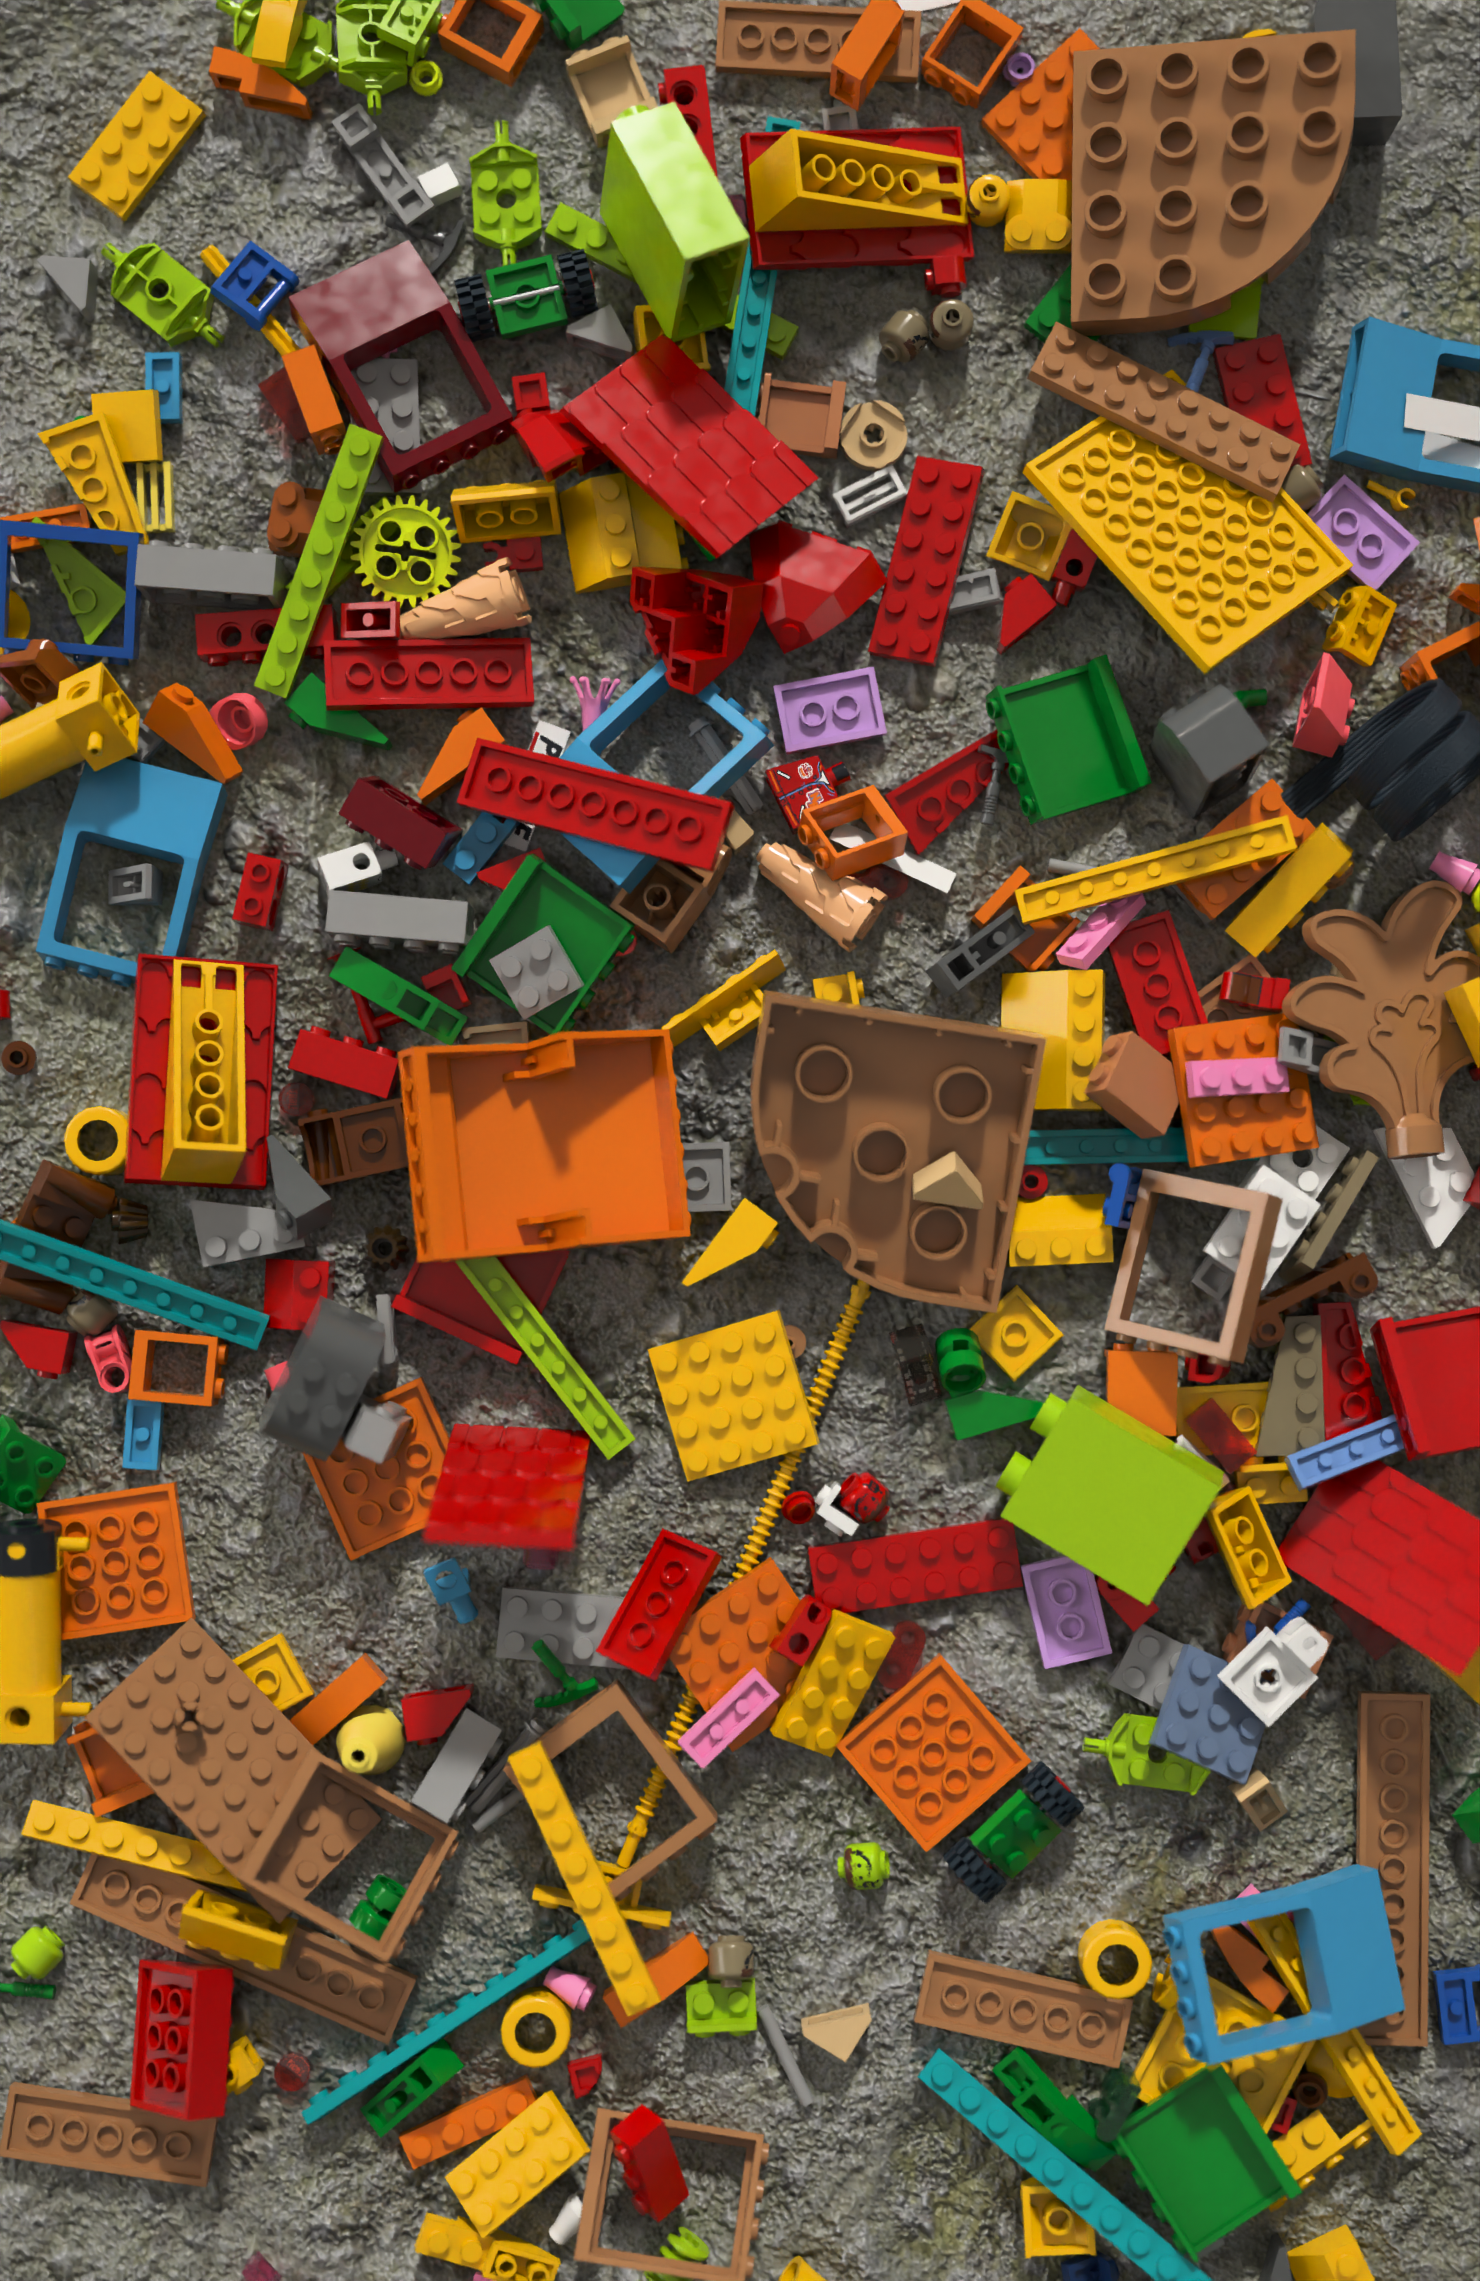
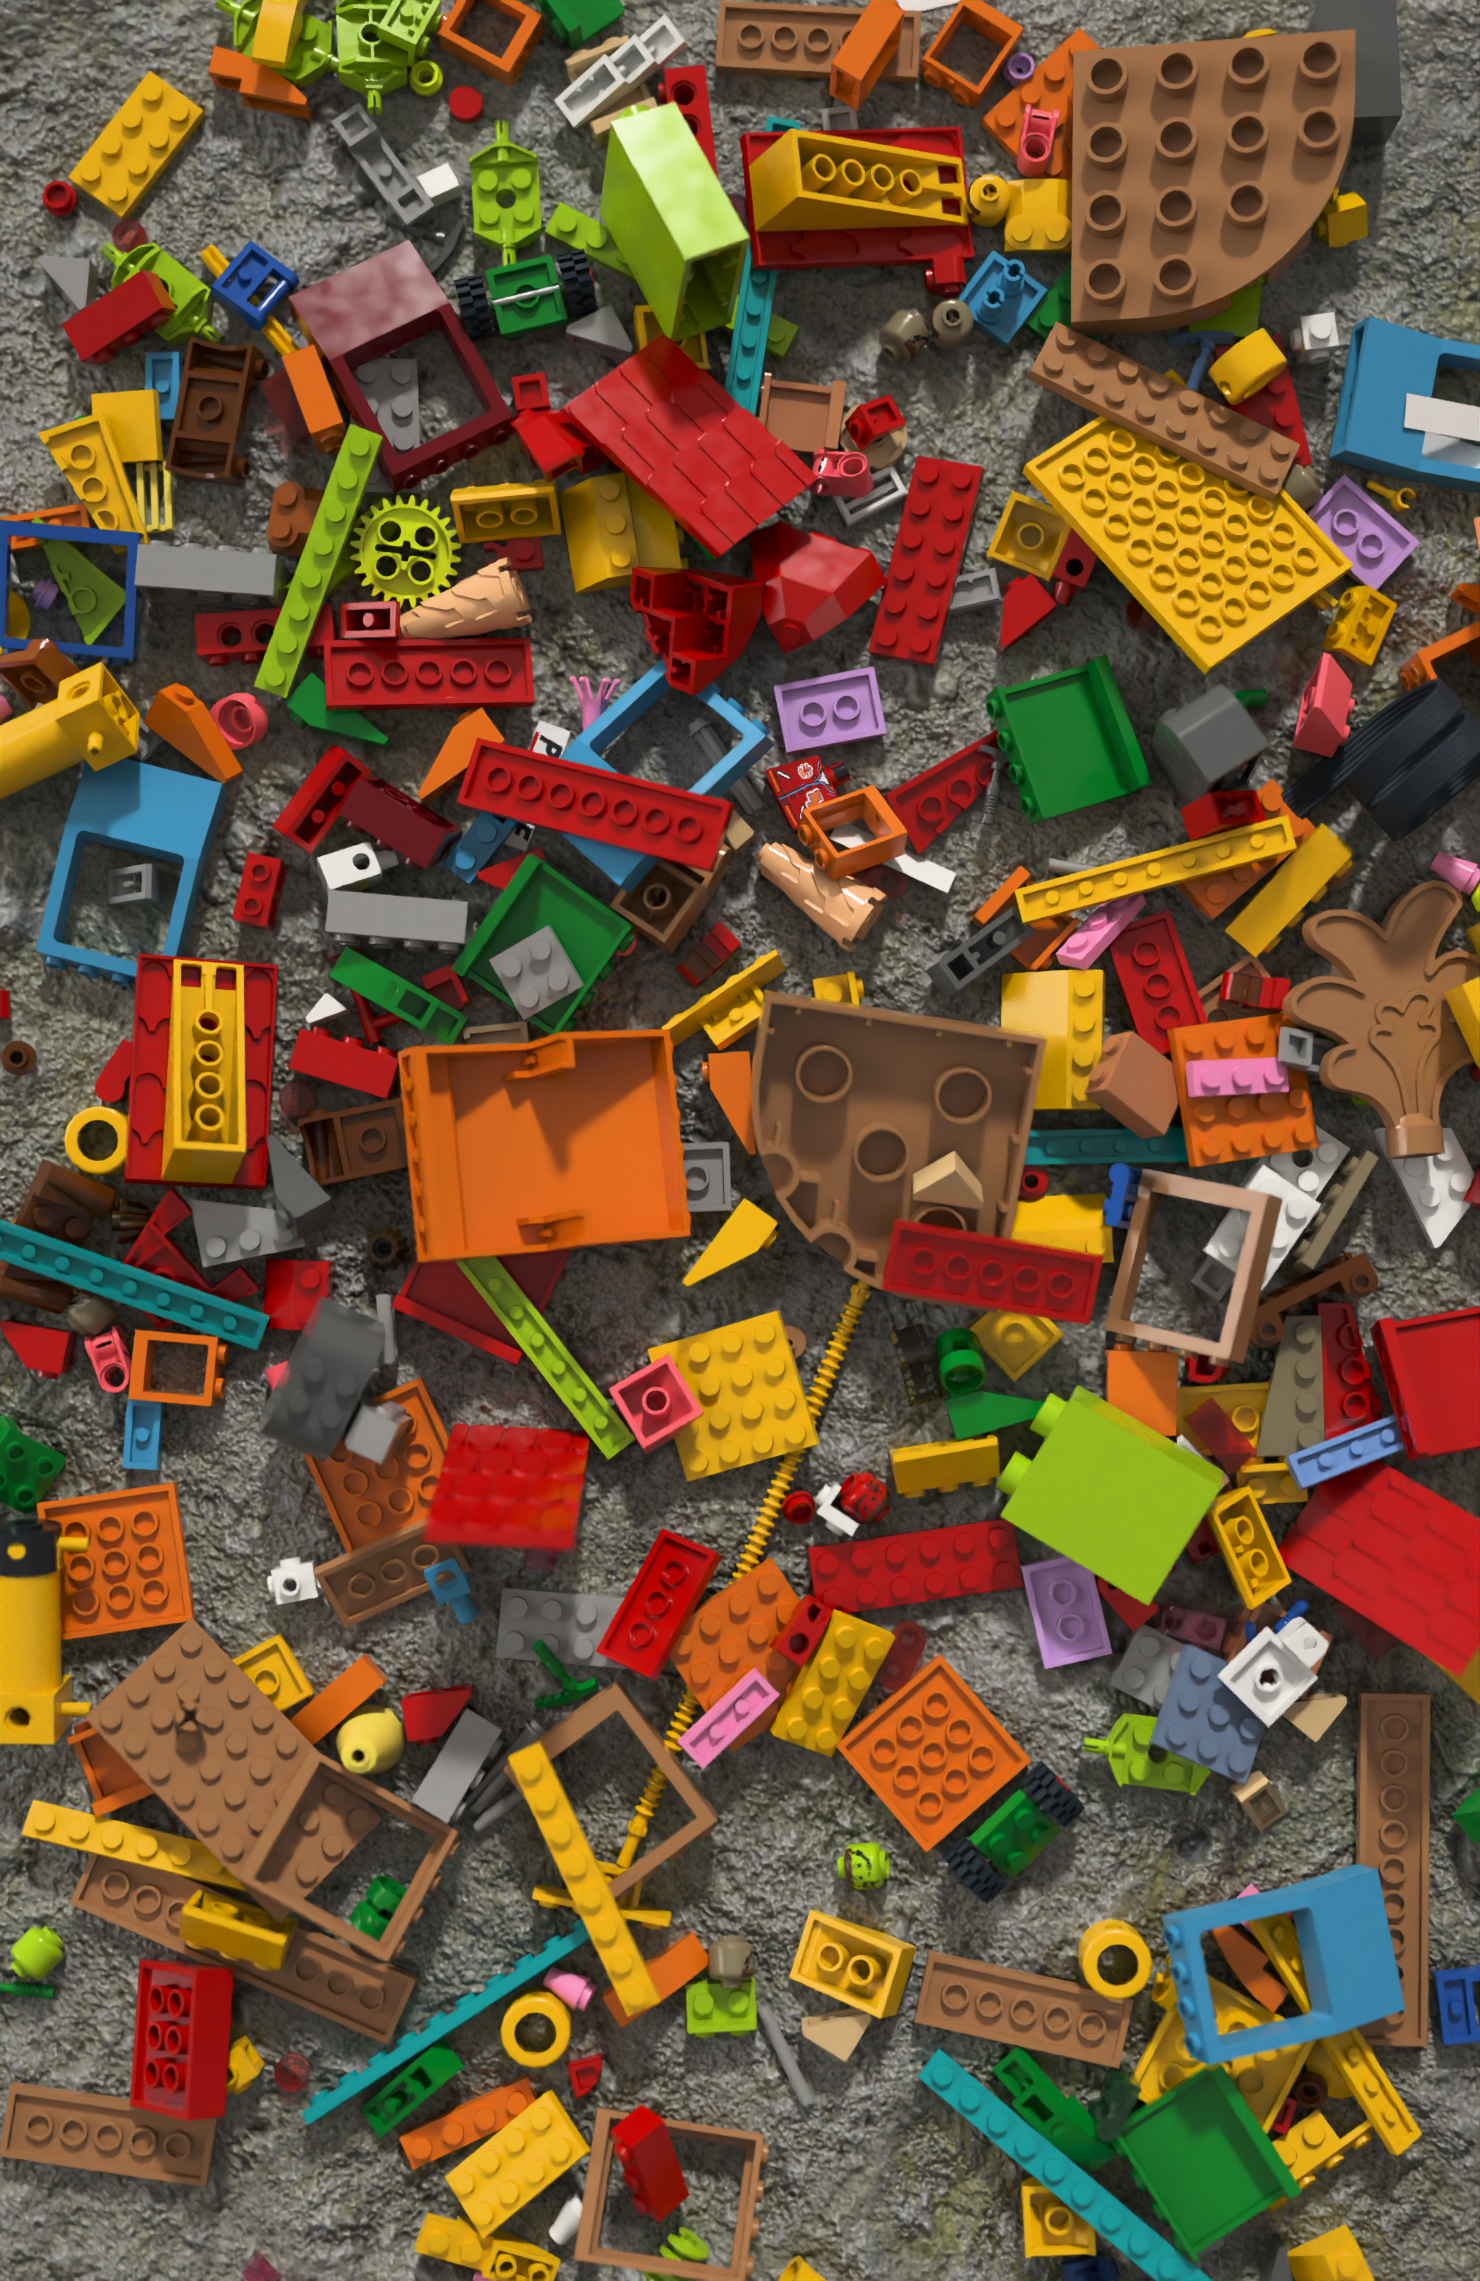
none -> lavender plate [31,578,61,611]
none -> red plate [42,181,77,217]
none -> red brick [62,270,177,365]
none -> red leg [95,1039,132,1104]
none -> clear red tile [112,220,148,254]
none -> red wing [122,1186,261,1330]
none -> reddish brown piece [165,337,269,486]
none -> white brick [268,1556,324,1605]
none -> red brick [271,745,372,854]
none -> white slope [306,993,351,1026]
none -> medium nougat plate [314,1517,471,1628]
none -> red tile [449,85,484,124]
none -> white slope [554,14,688,129]
none -> coral slope [609,1354,704,1455]
none -> leg [677,921,741,989]
none -> orange slope [702,1051,756,1156]
none -> yellow slope [789,1910,917,2018]
none -> coral piece [807,449,874,499]
none -> red bracket [845,394,907,451]
none -> red plate [881,1218,1103,1325]
none -> yellow slope [889,1433,1001,1498]
none -> dark azure plate [957,250,1048,348]
none -> coral piece [1017,104,1060,178]
none -> clear red tile [1125,598,1158,632]
none -> clear pink leg [1157,1603,1227,1650]
none -> red arch [1180,789,1266,841]
none -> yellow piece [1208,328,1287,405]
none -> tan slope [1282,1691,1347,1743]
none -> white brick [1290,312,1339,364]
none -> yellow brick [1312,191,1368,248]

